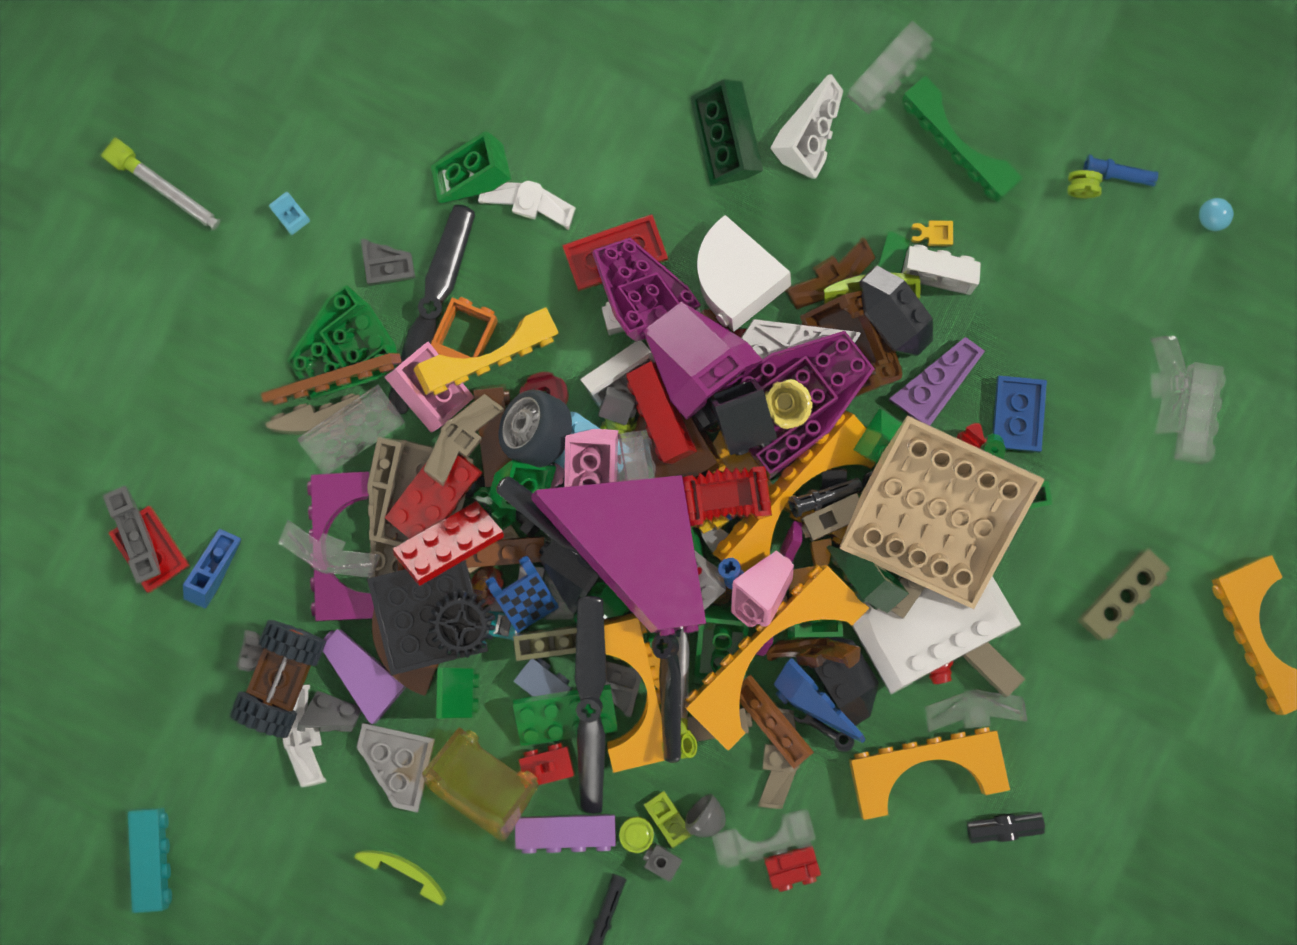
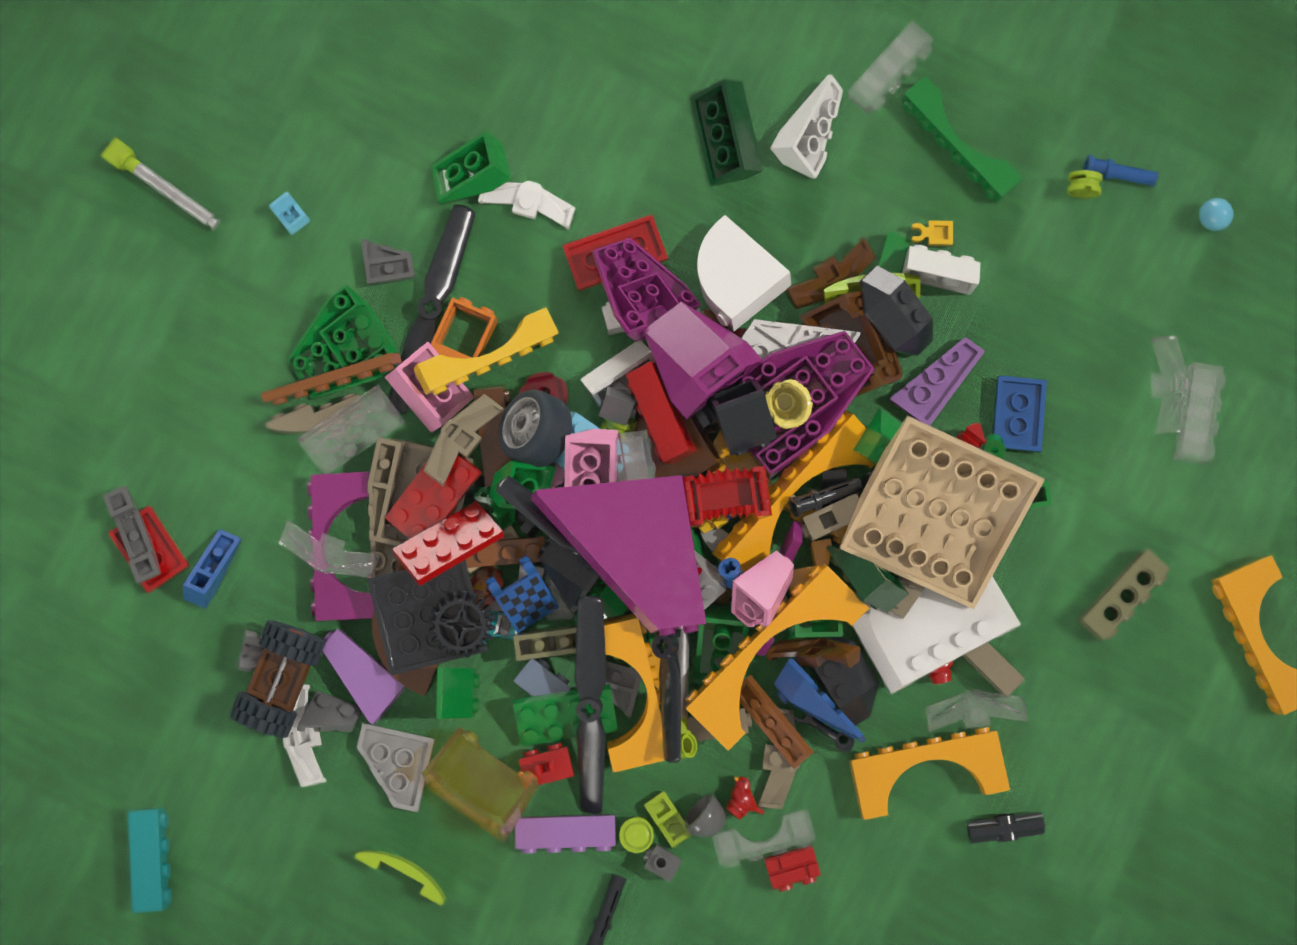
none -> red animal [725,776,765,820]

